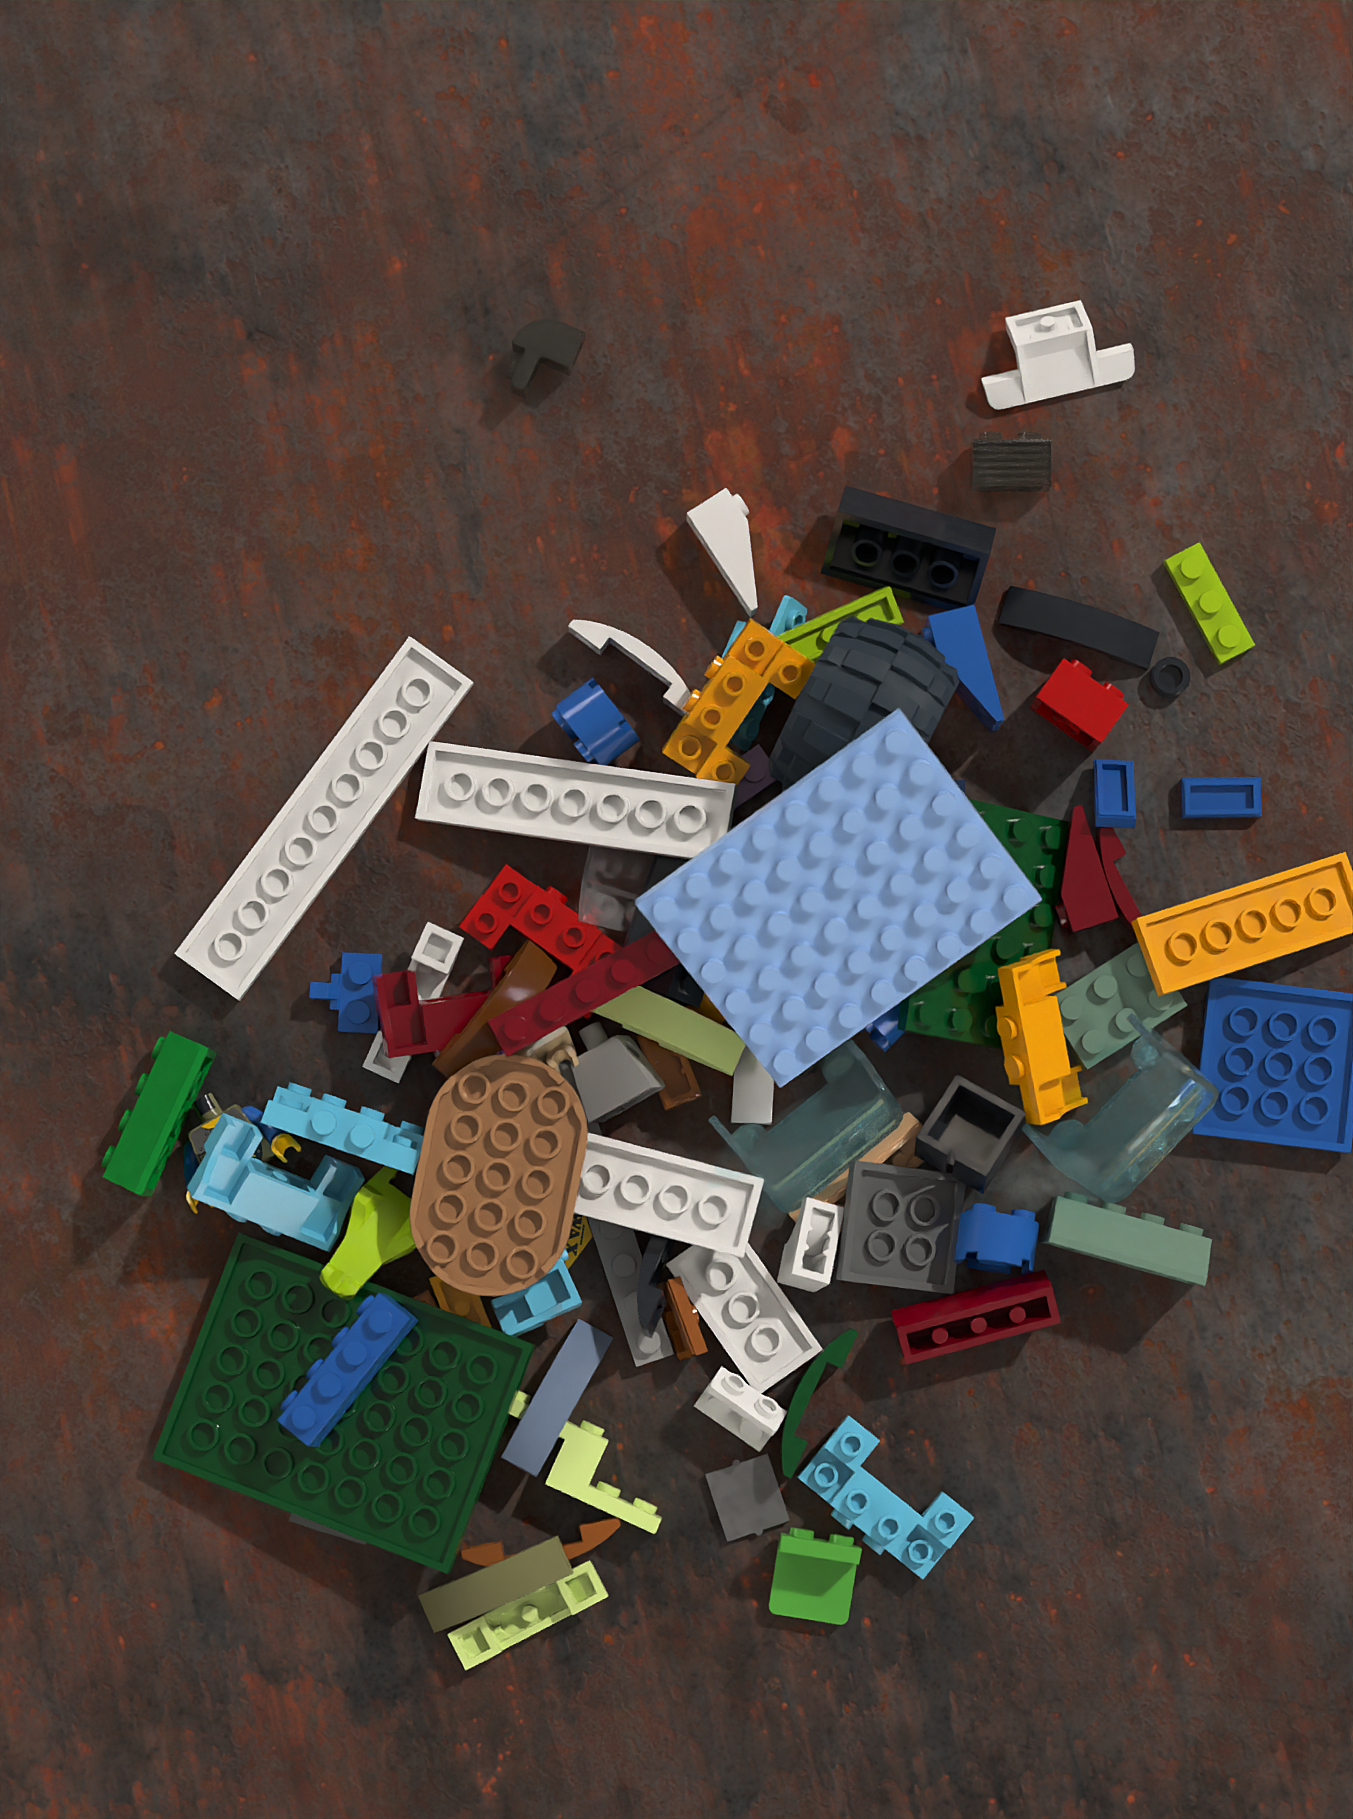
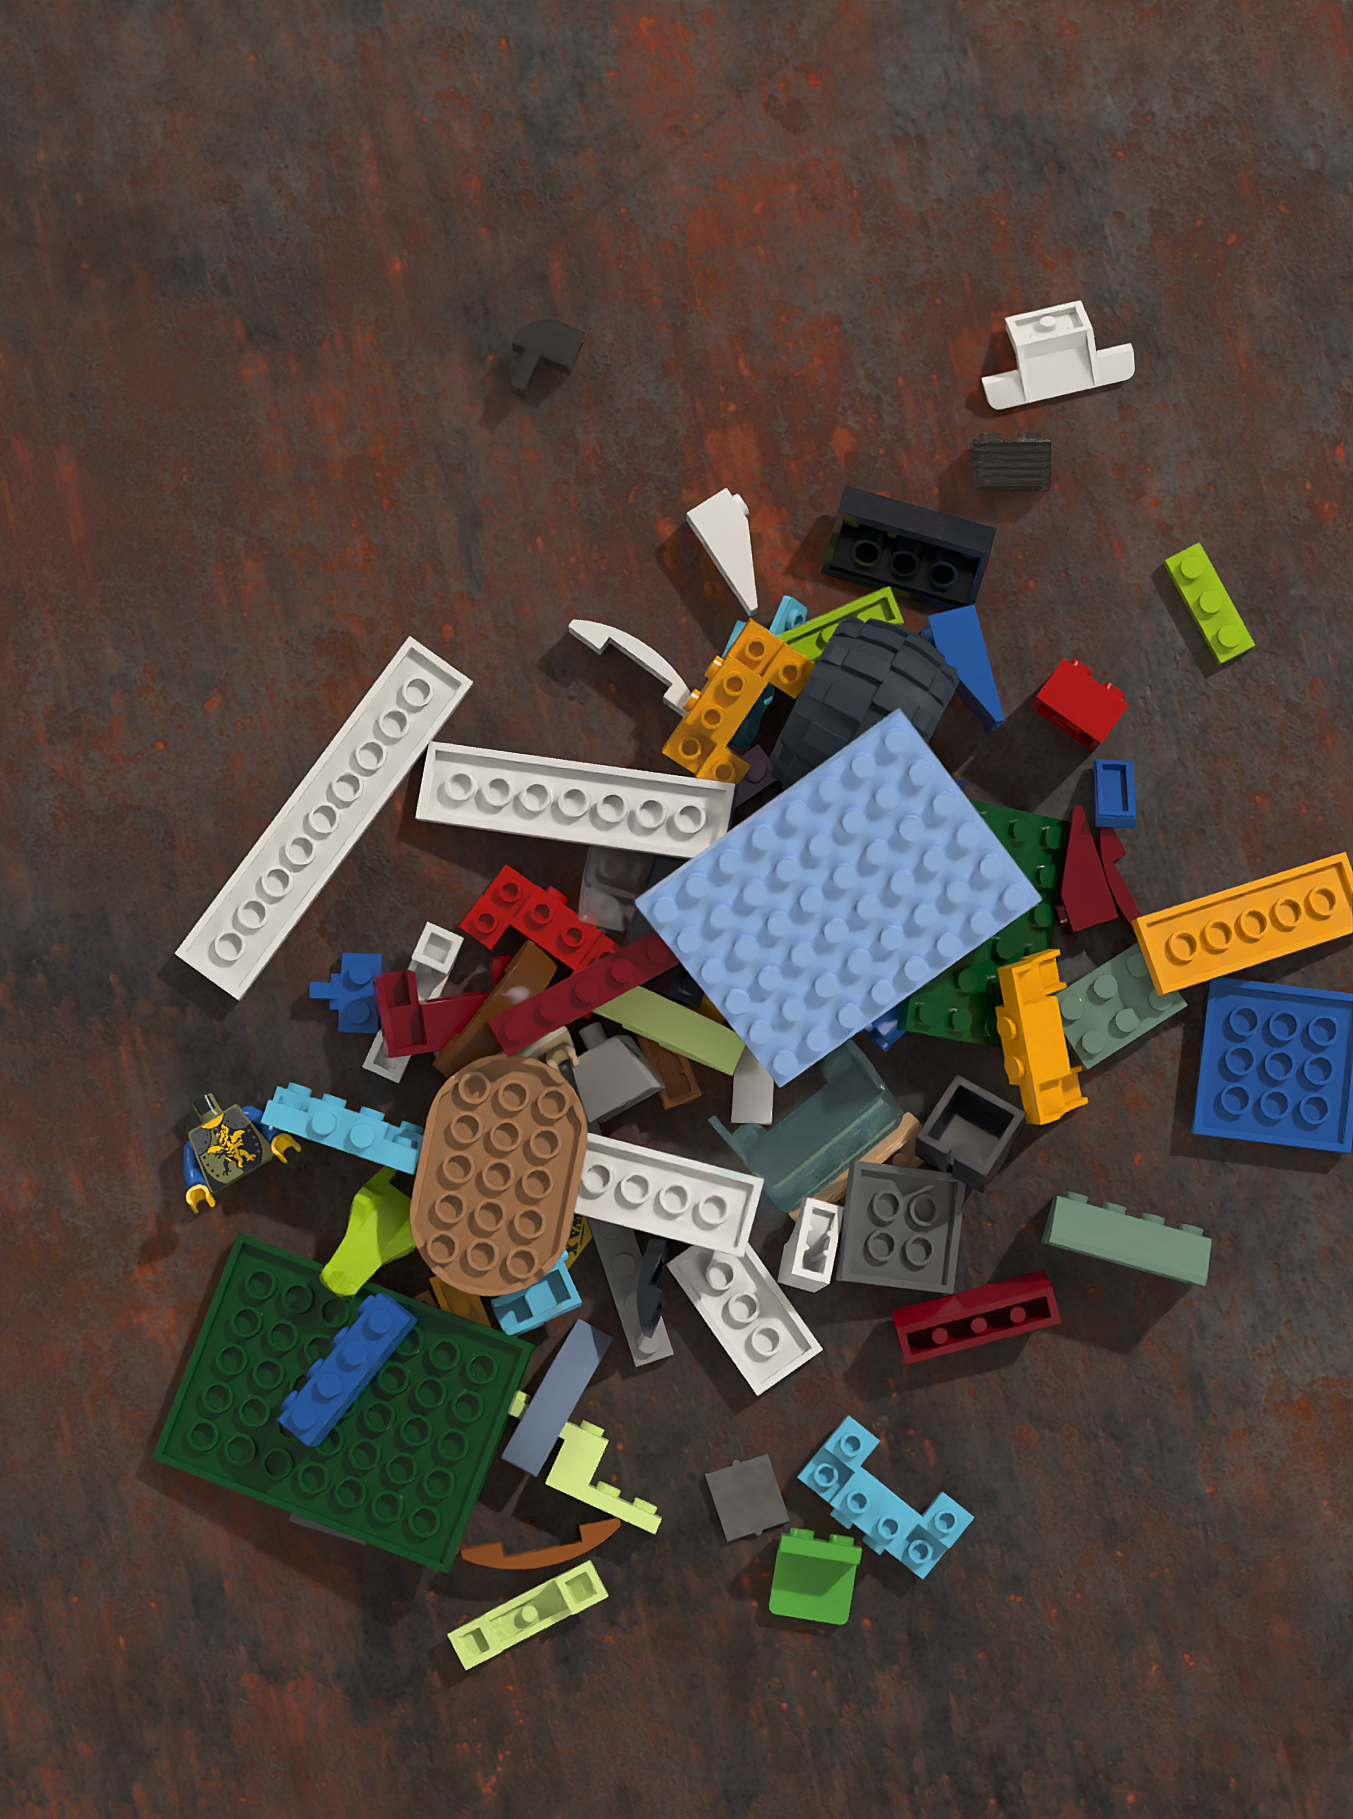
green slope [101,1031,217,1197] -> none
medium azure bracket [187,1113,365,1252] -> none
olive slope [418,1536,574,1633] -> none
blue brick [551,677,641,766] -> none
dark orange plate [656,1276,708,1361] -> none
white bracket [694,1366,787,1452] -> none
dark green slope [781,1328,858,1478] -> none
blue brick [954,1203,1039,1274] -> none
black slope [998,586,1160,670] -> none
clear light blue windscreen [1022,1013,1219,1203] -> none
black tile [1150,657,1191,698] -> none
blue tile [1180,777,1262,819] -> none

